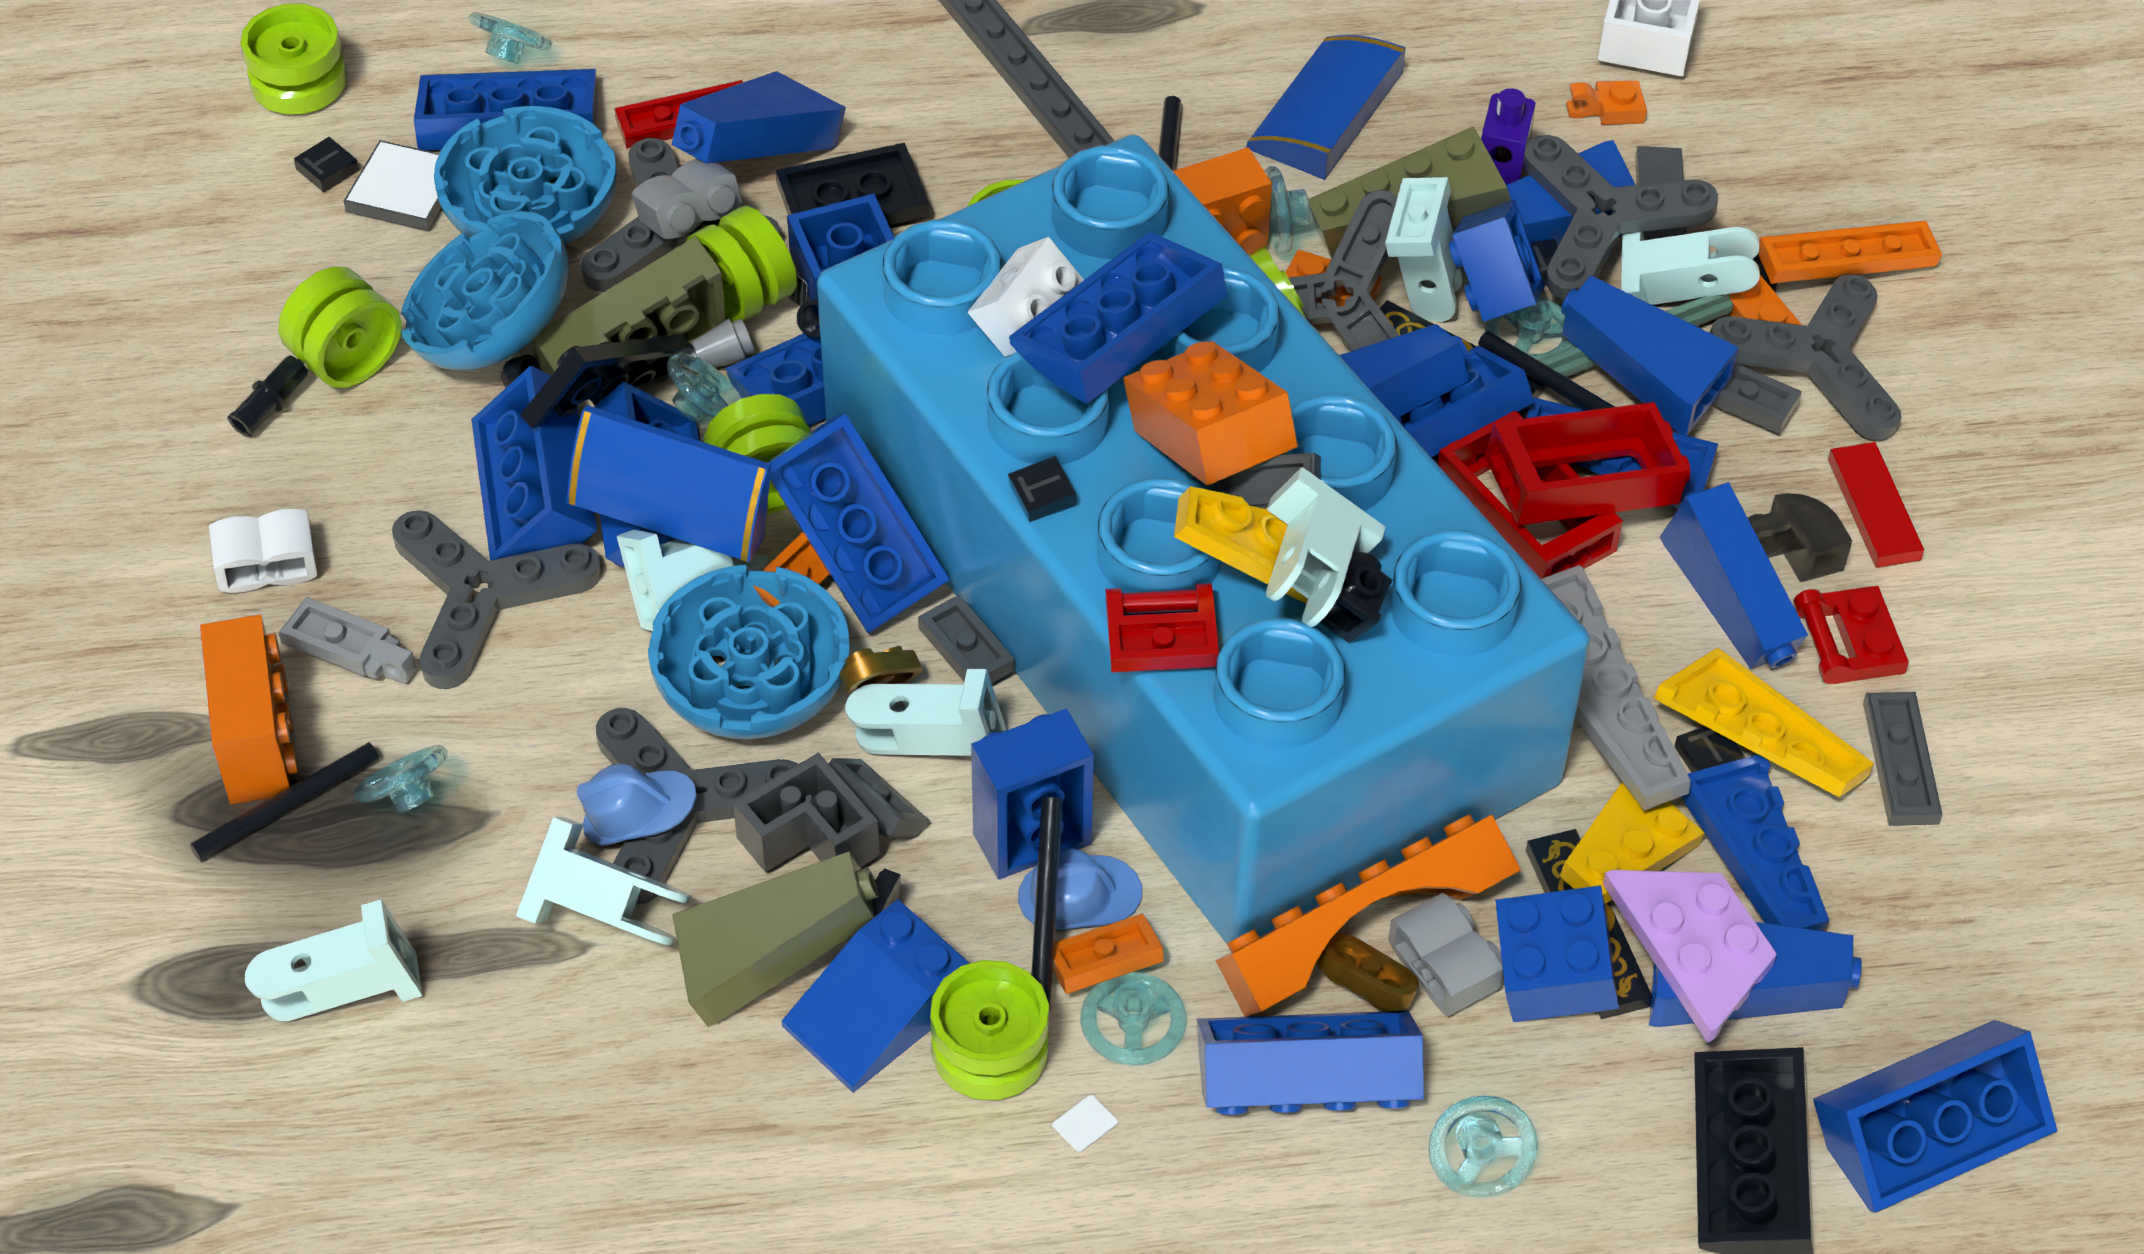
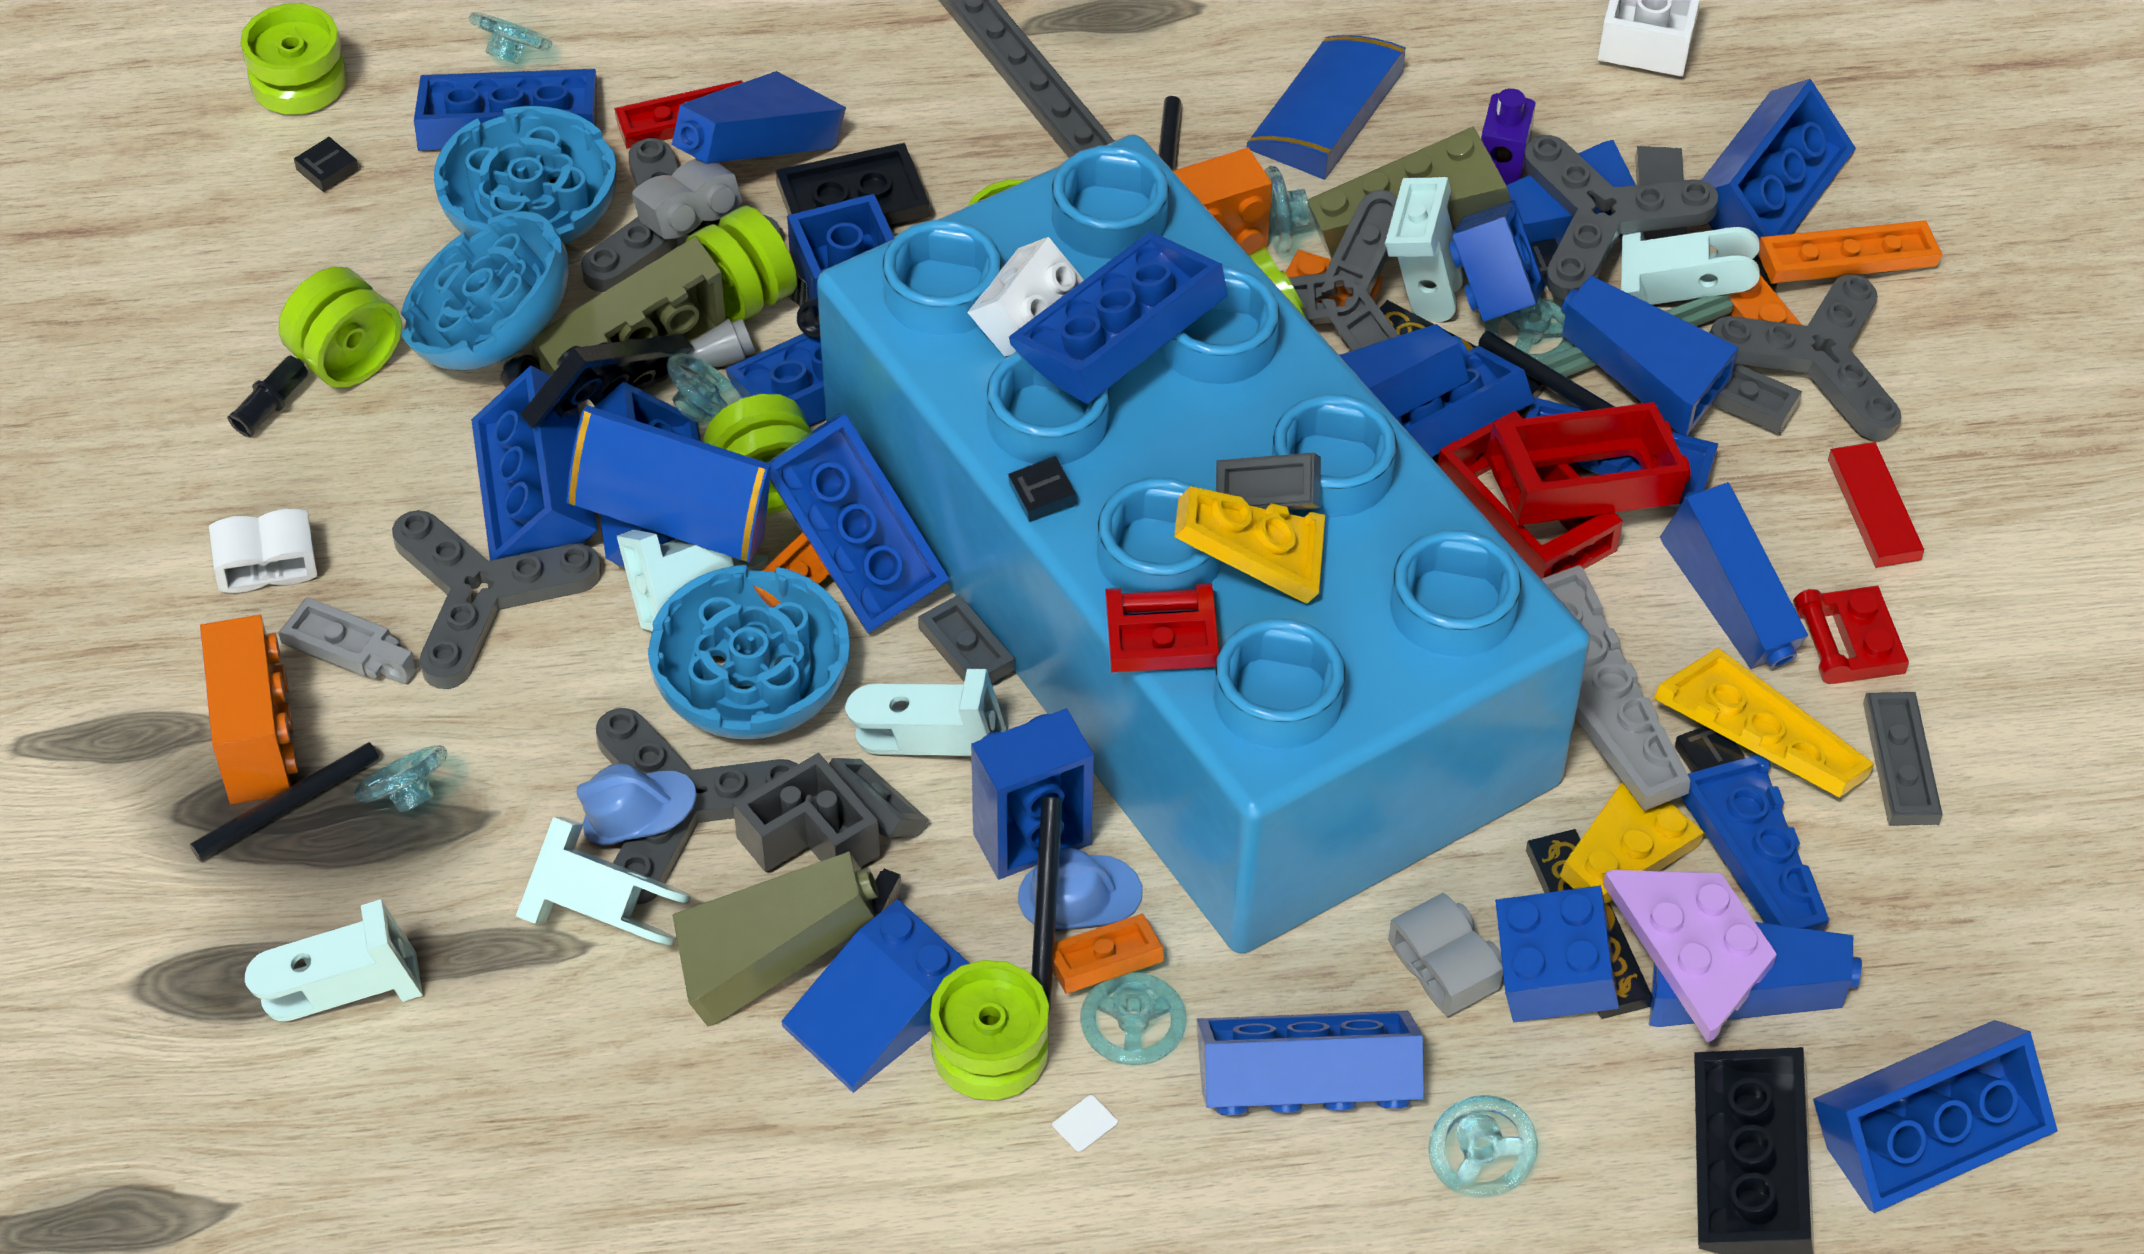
white tile [344,140,442,231] -> none
pearl gold plate [839,646,923,694] -> none
orange brick [1123,341,1298,486] -> none
orange arch [1215,814,1521,1017] -> none
light aqua piece [1266,467,1386,627] -> none
pearl gold plate [1317,934,1419,1012] -> none
black brick [1320,552,1392,643] -> none
orange plate [1566,80,1647,125] -> none
clear smoke brick [1748,493,1853,583] -> none
none -> blue slope [1701,78,1856,240]

